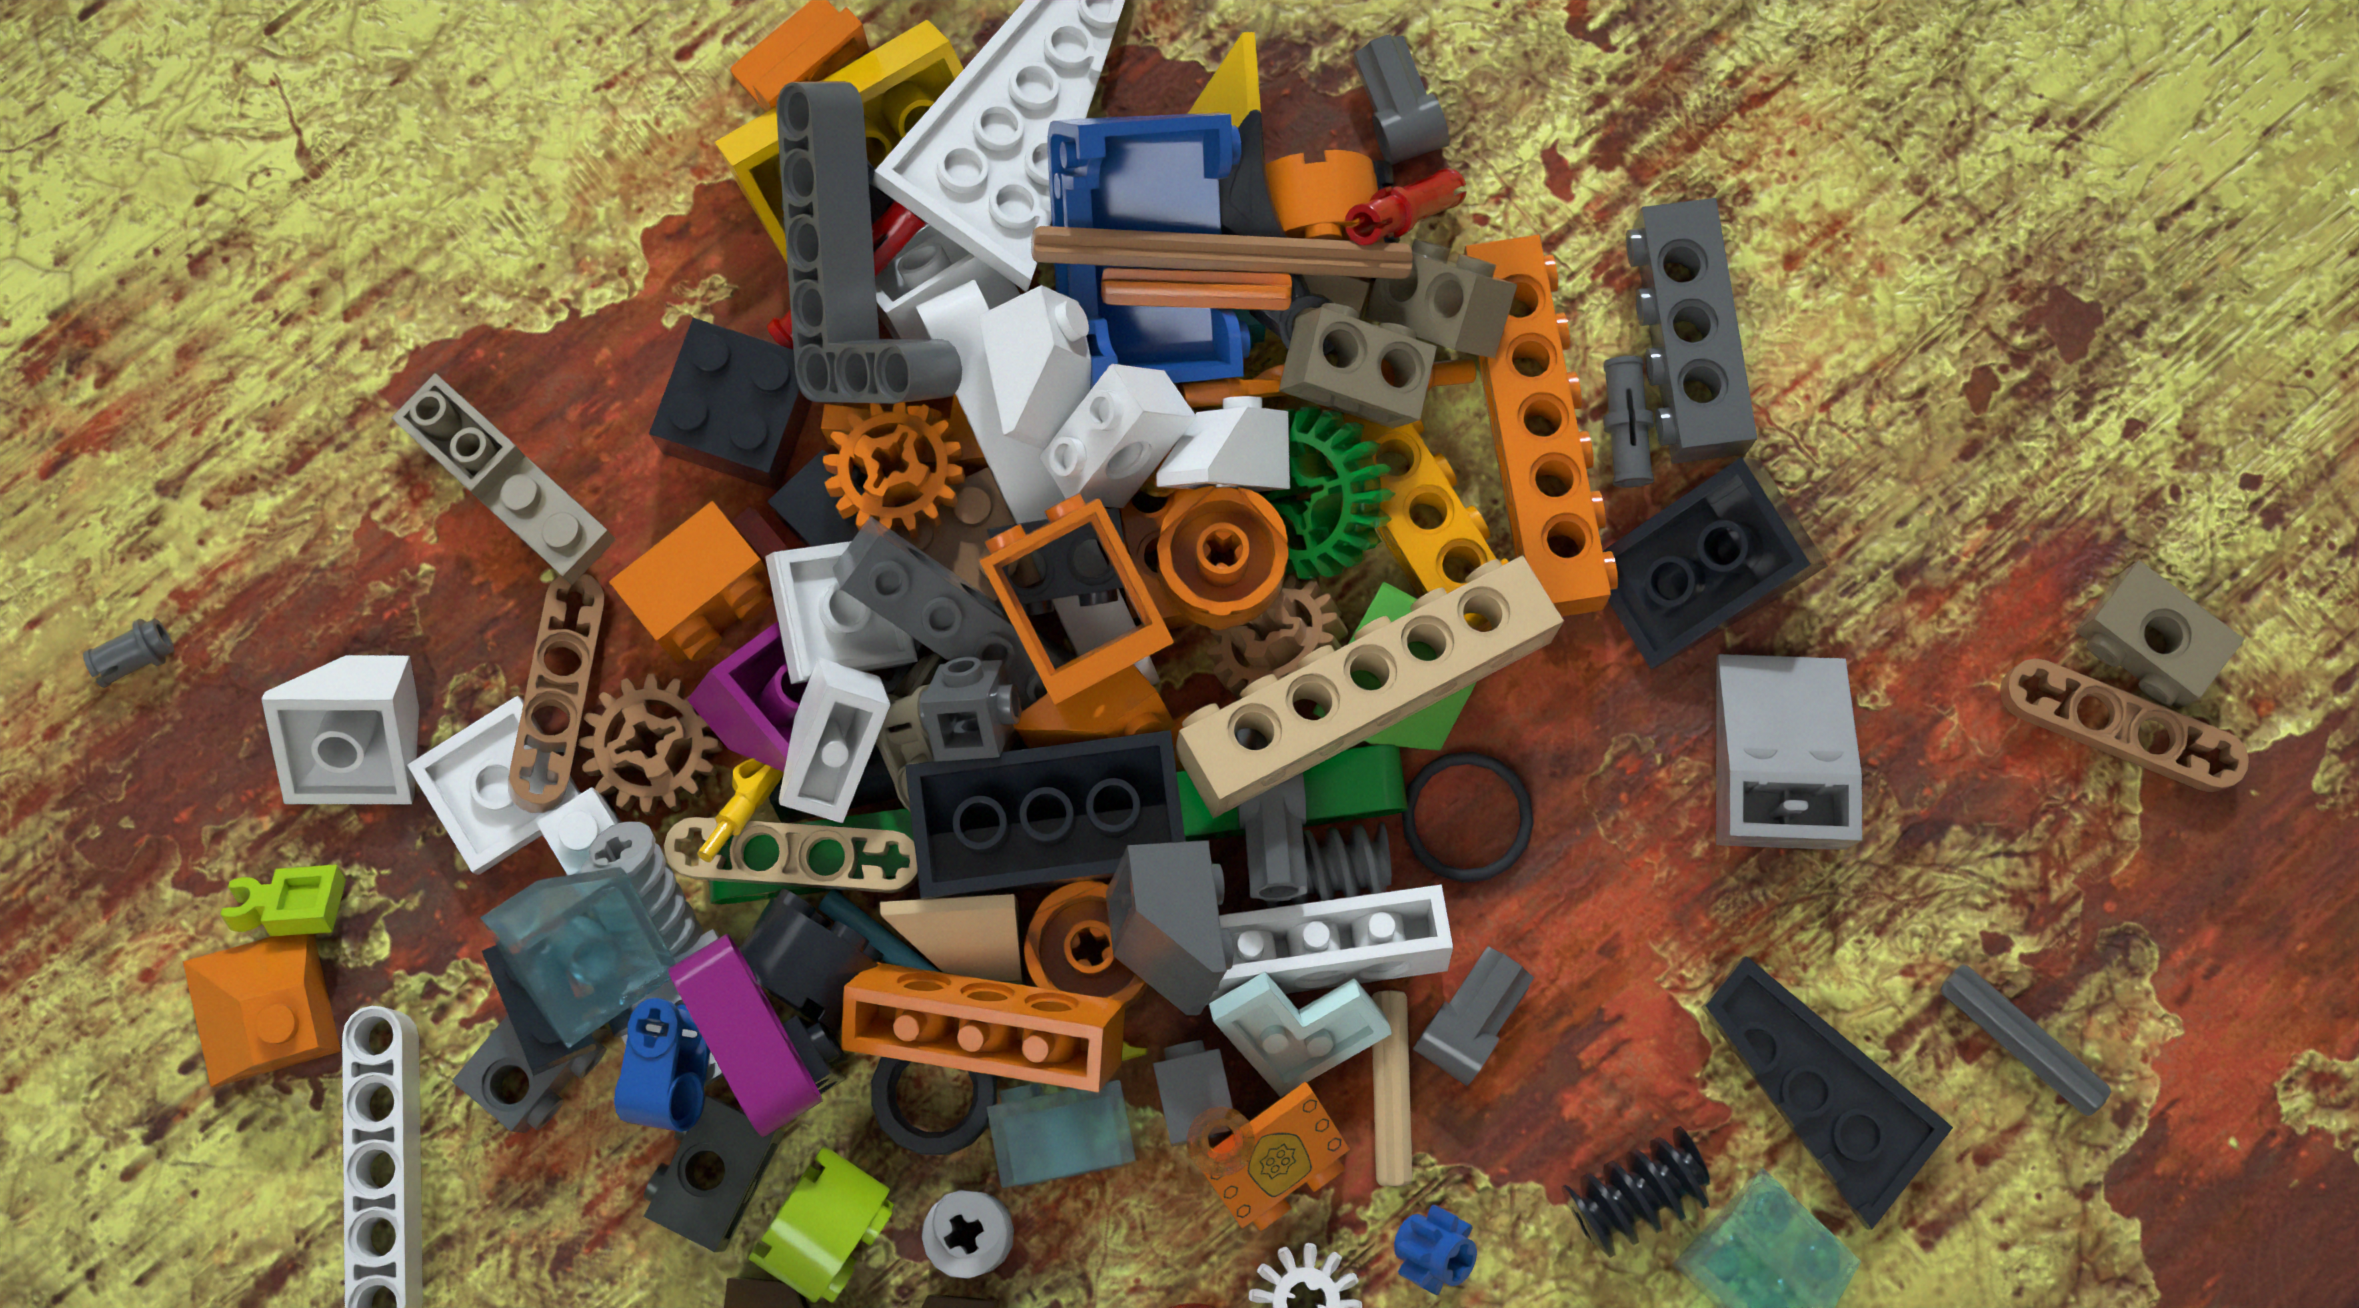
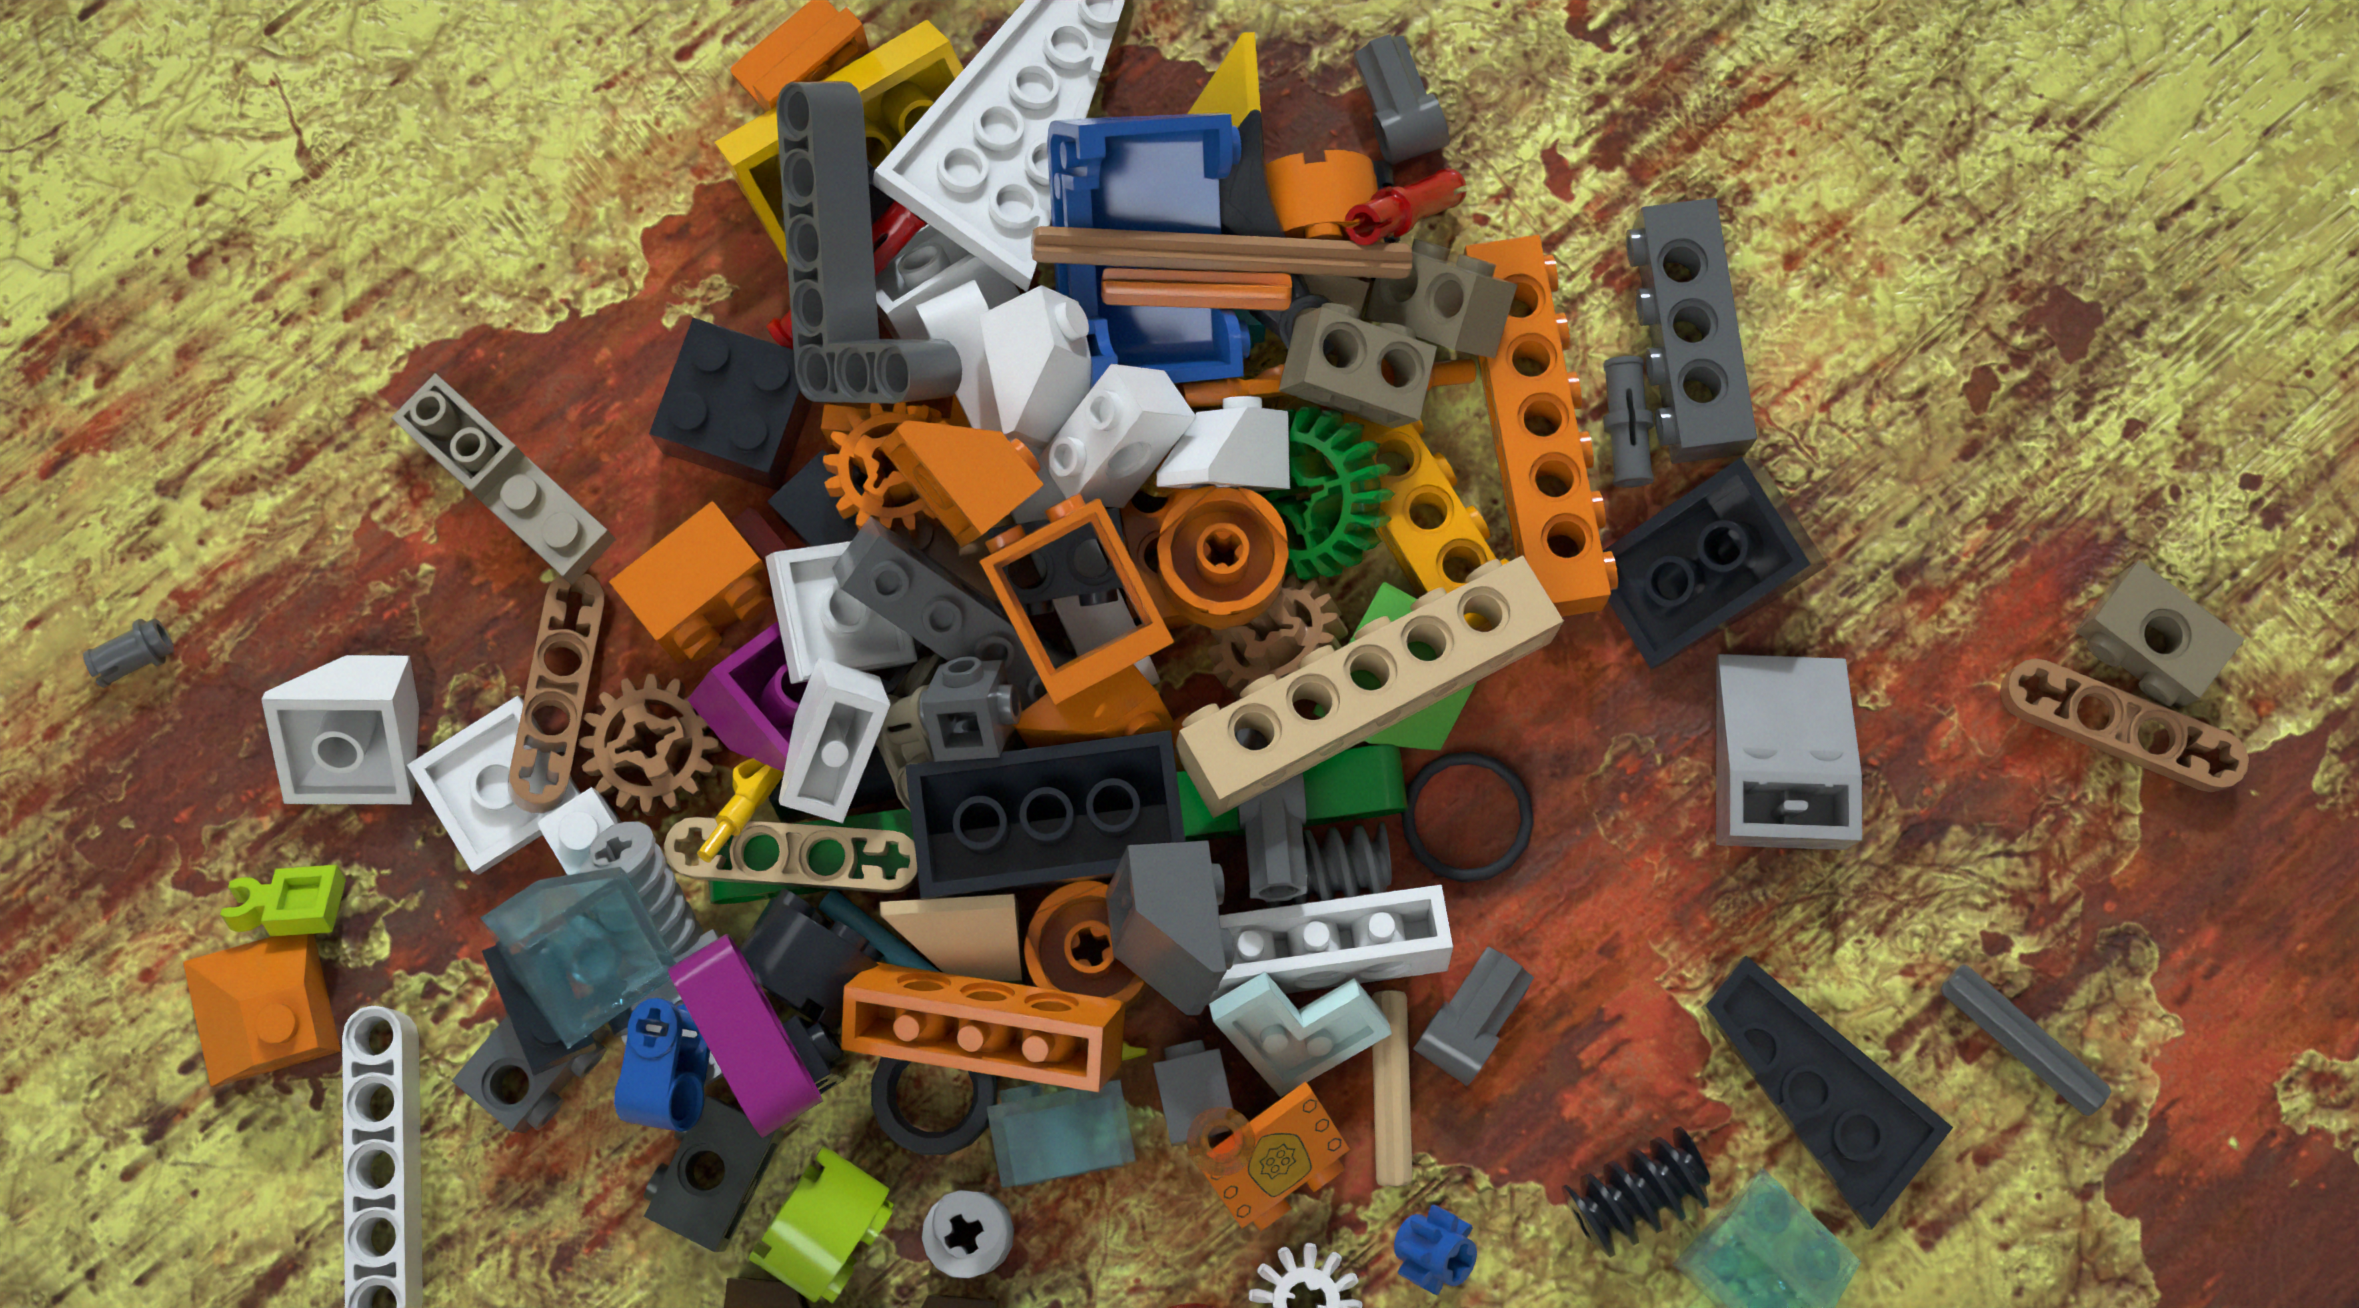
none -> orange slope [880,420,1044,548]

